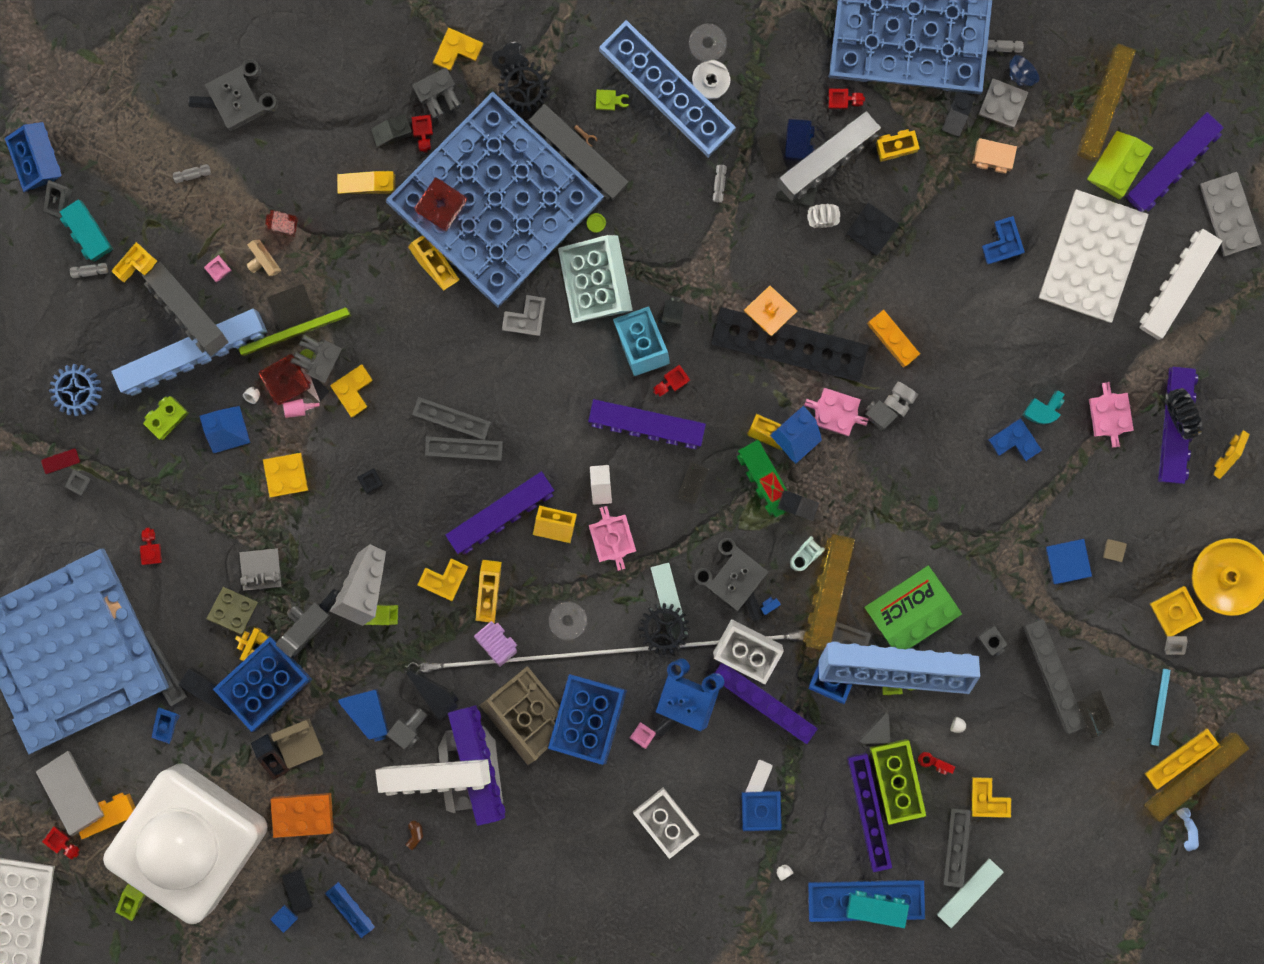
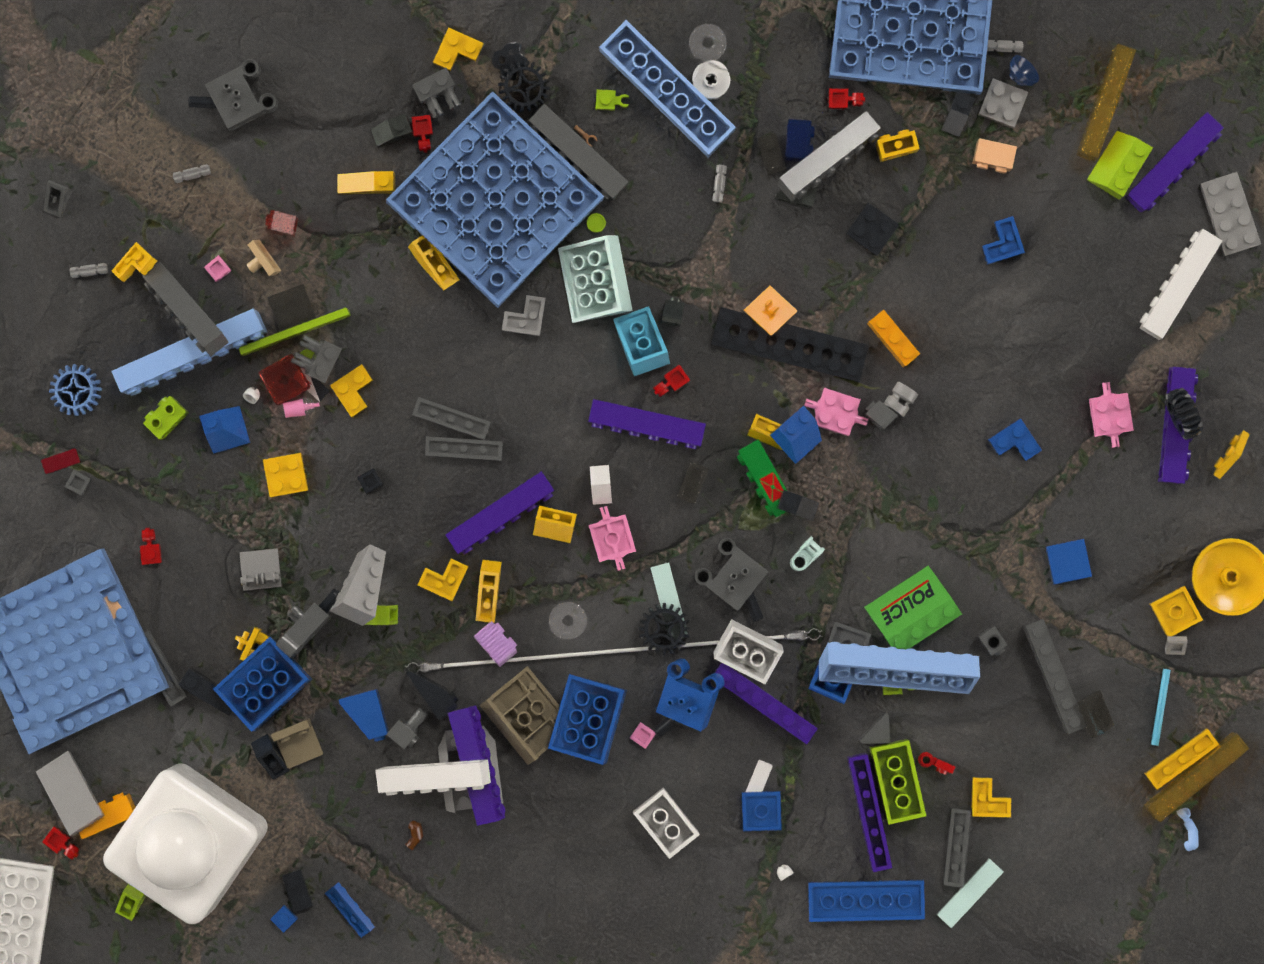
blue slope [5,122,62,192] -> none
teal brick [60,199,114,262] -> none
blue slope [151,708,180,744] -> none
olive hinge [206,587,258,635] -> none
orange brick [271,793,334,838] -> none
clear red brick [415,177,467,231] -> none
blue plate [760,597,781,615] -> none
clear yellow brick [803,534,855,651] -> none
white gear [807,204,840,228] -> none
teal brick [846,890,909,928] -> none
white hinge [950,717,966,733] -> none
teal brick [1022,390,1065,424] -> none
white plate [1039,189,1149,323] -> none
dark tan tile [1102,539,1127,562] -> none

